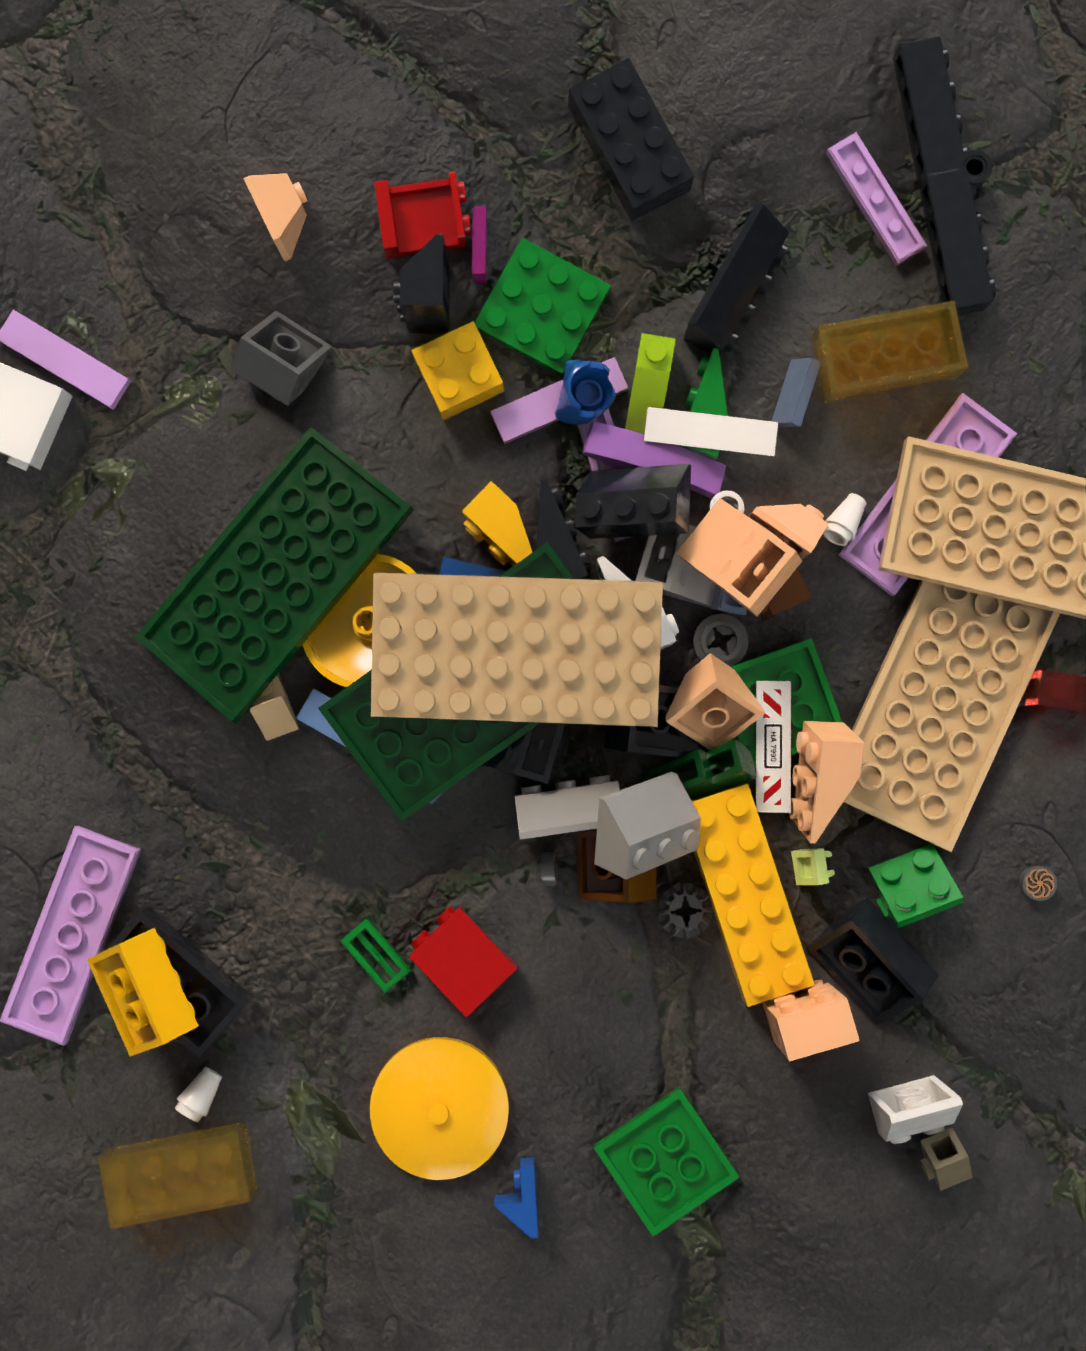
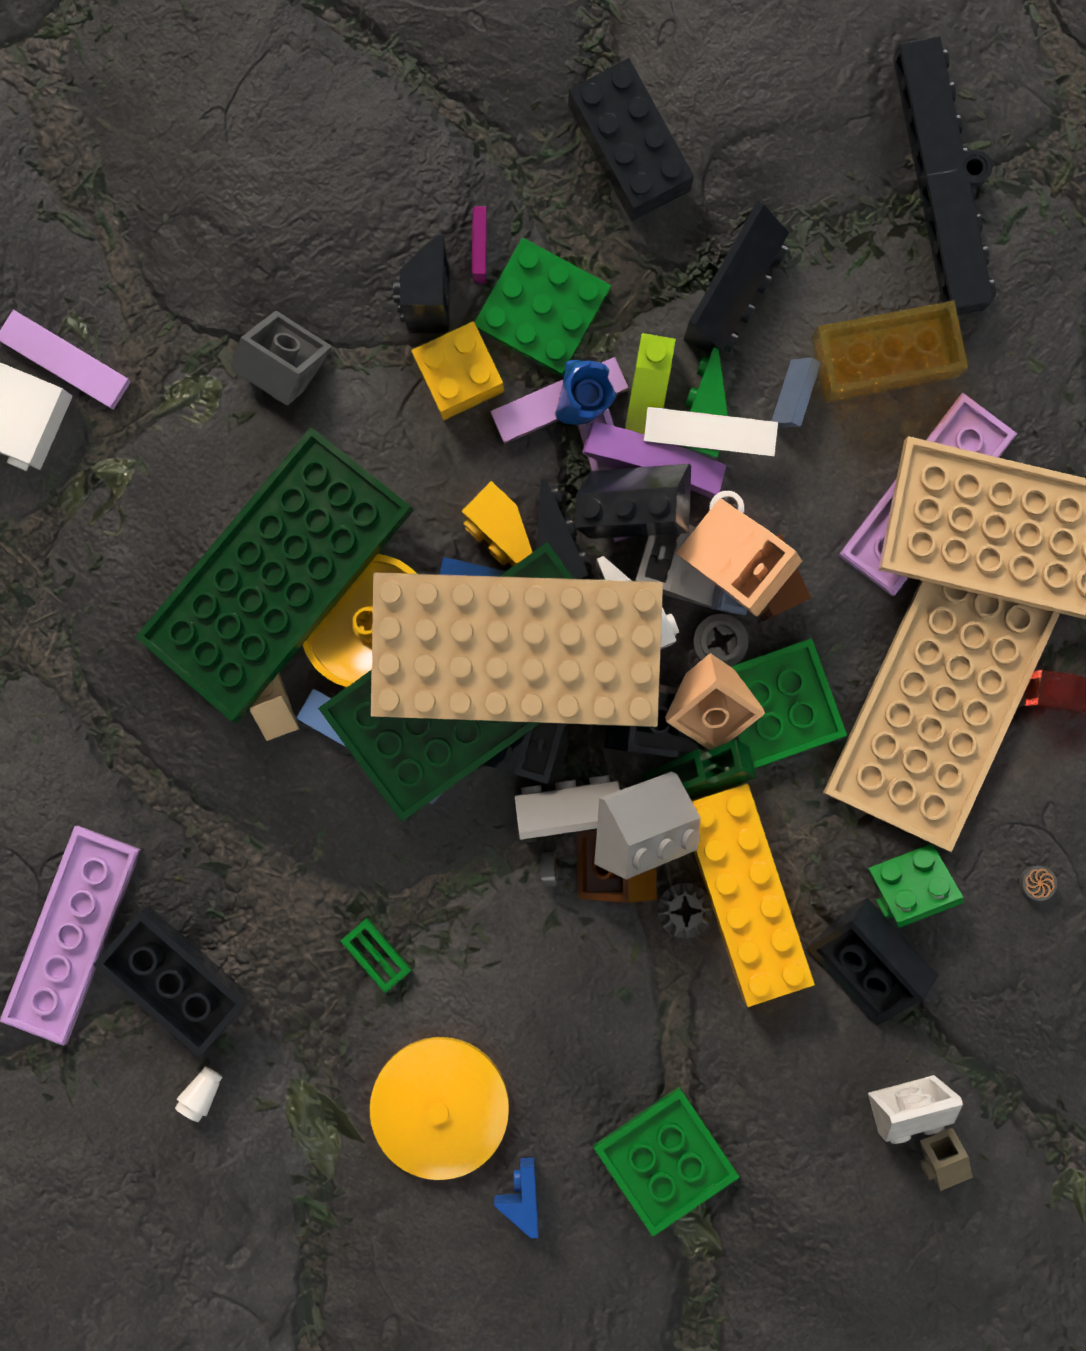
yellow slope [87,928,199,1057] -> none
clear yellow brick [98,1122,258,1229] -> none
light nougat slope [243,173,308,262] -> none
red panel [374,171,472,259] -> none
red panel [408,905,518,1017] -> none
light nougat slope [748,504,829,560] -> none
white sticker [756,681,791,813] -> none
light nougat brick [762,980,860,1062] -> none
light nougat slope [789,721,864,844] -> none
yellowish green tile [791,848,835,885] -> none
white cone [823,493,867,546] -> none
lavender tile [825,132,927,266] -> none

